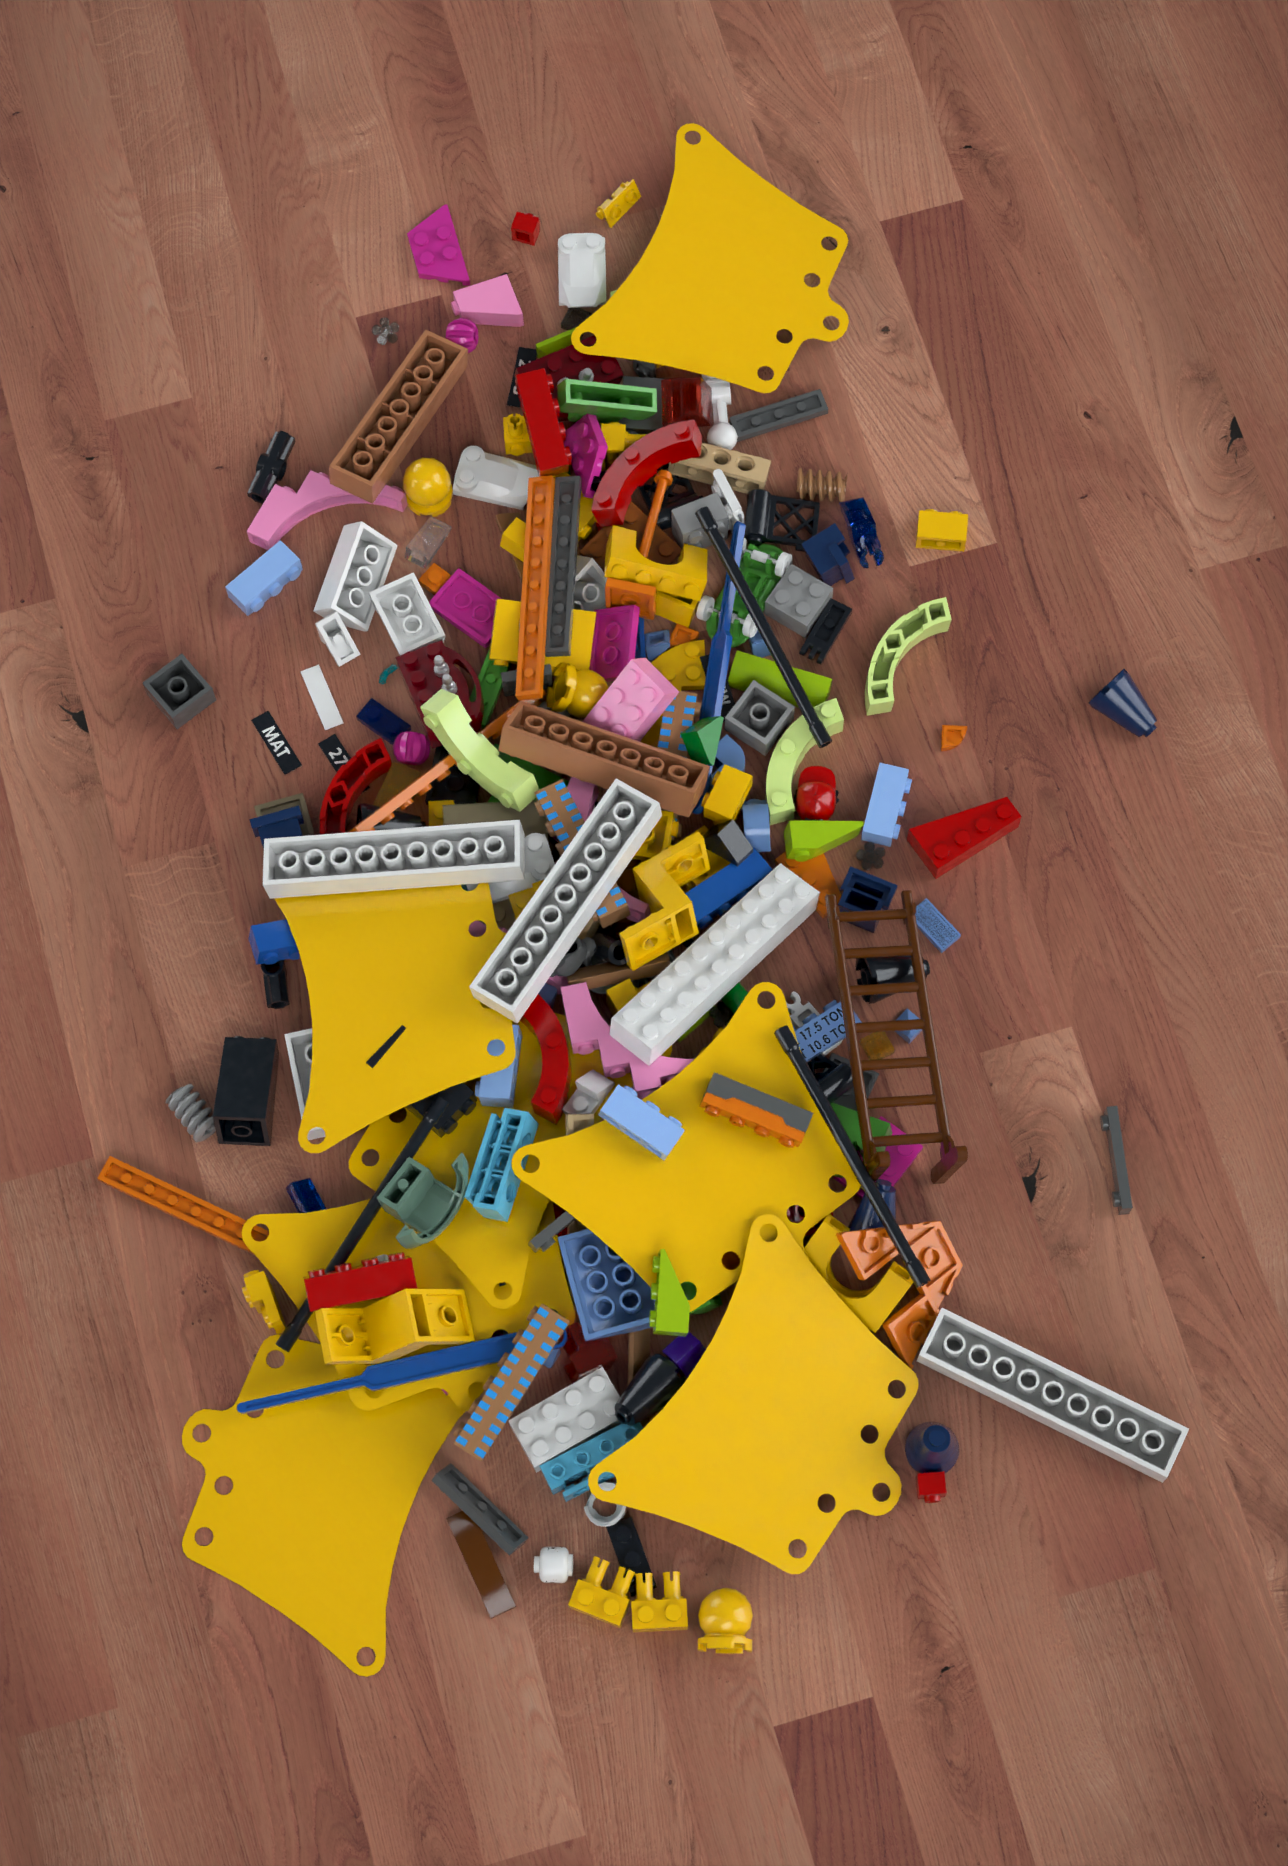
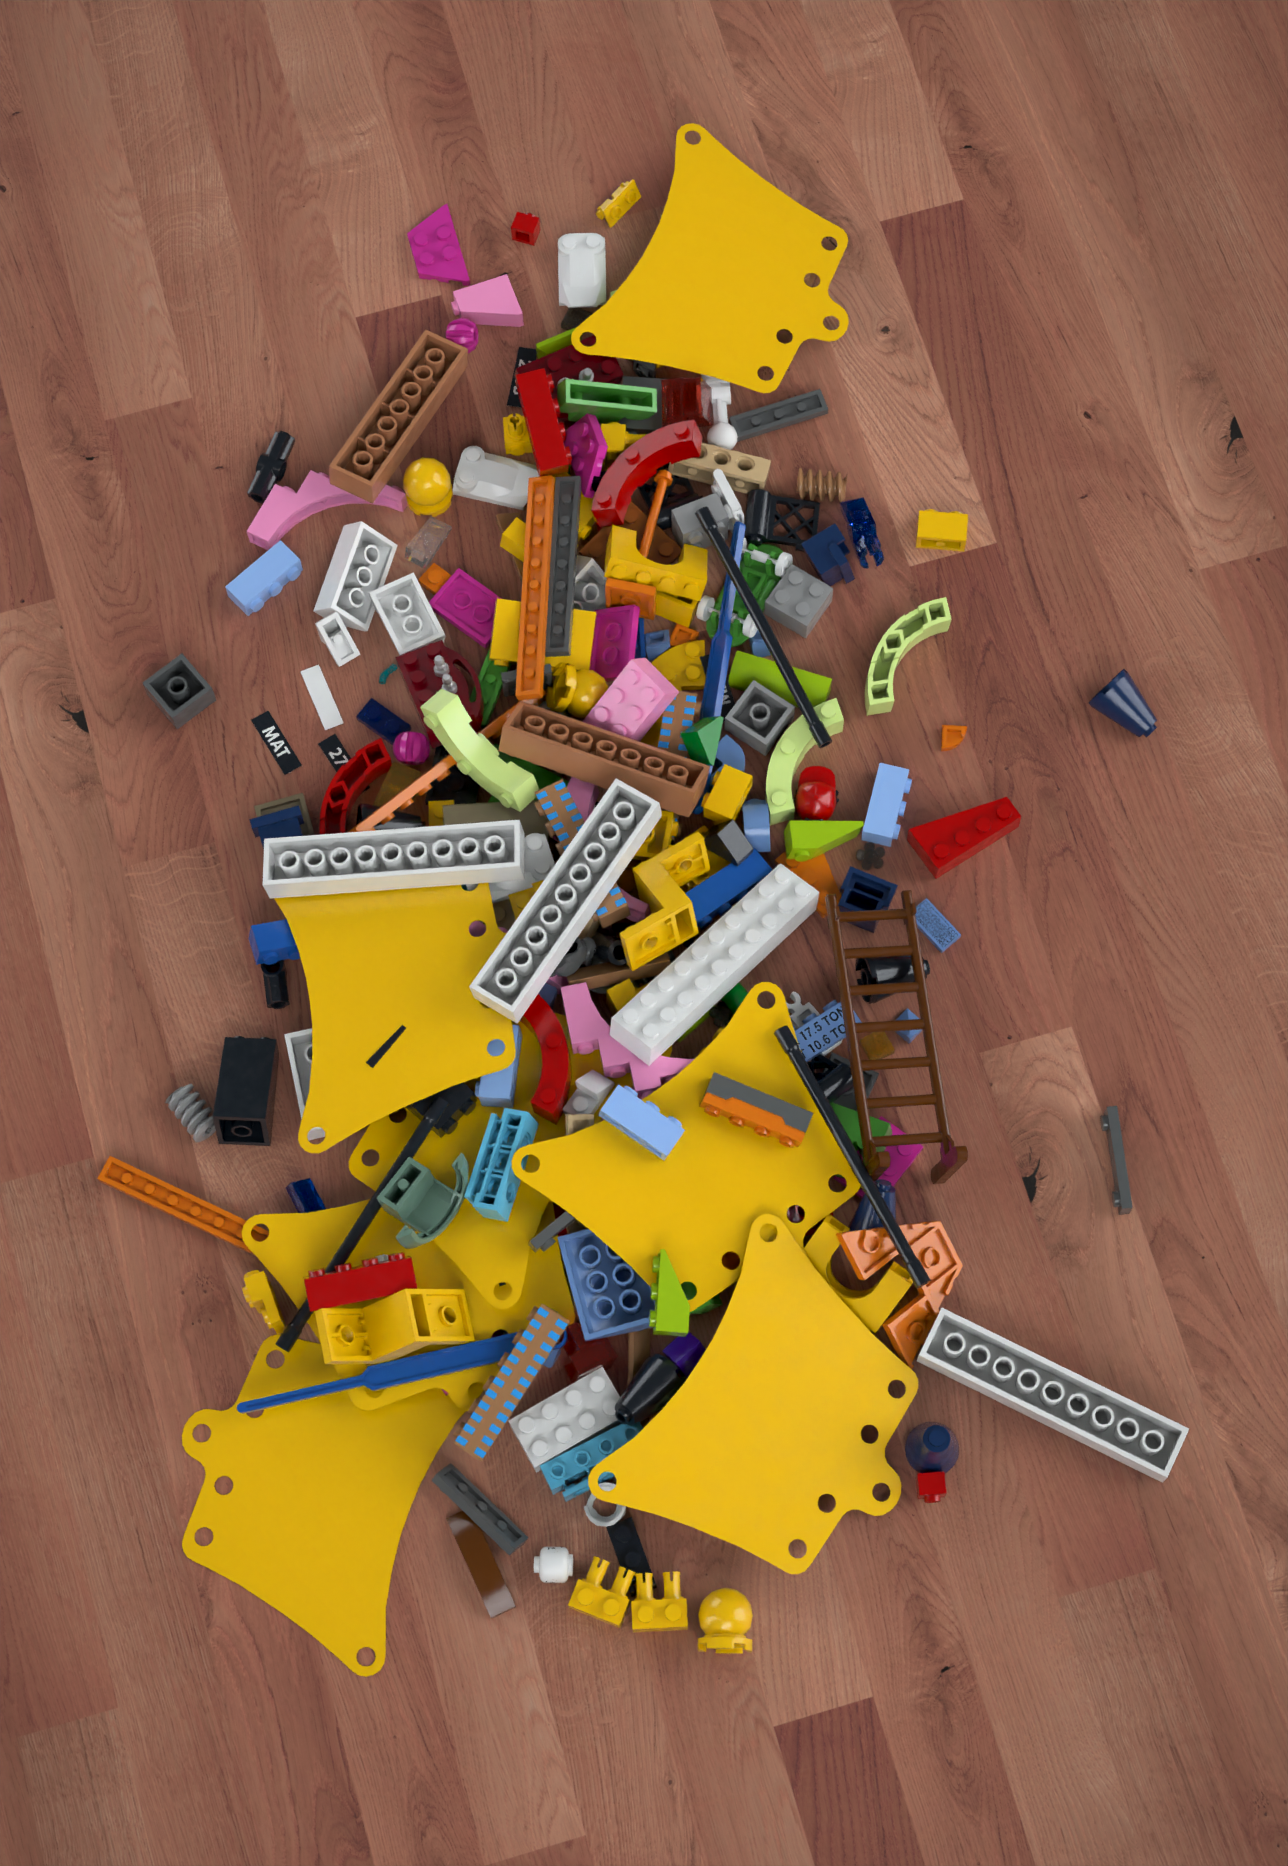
clear smoke plant [372,317,399,345] -> none
black hinge [799,598,852,665] -> none

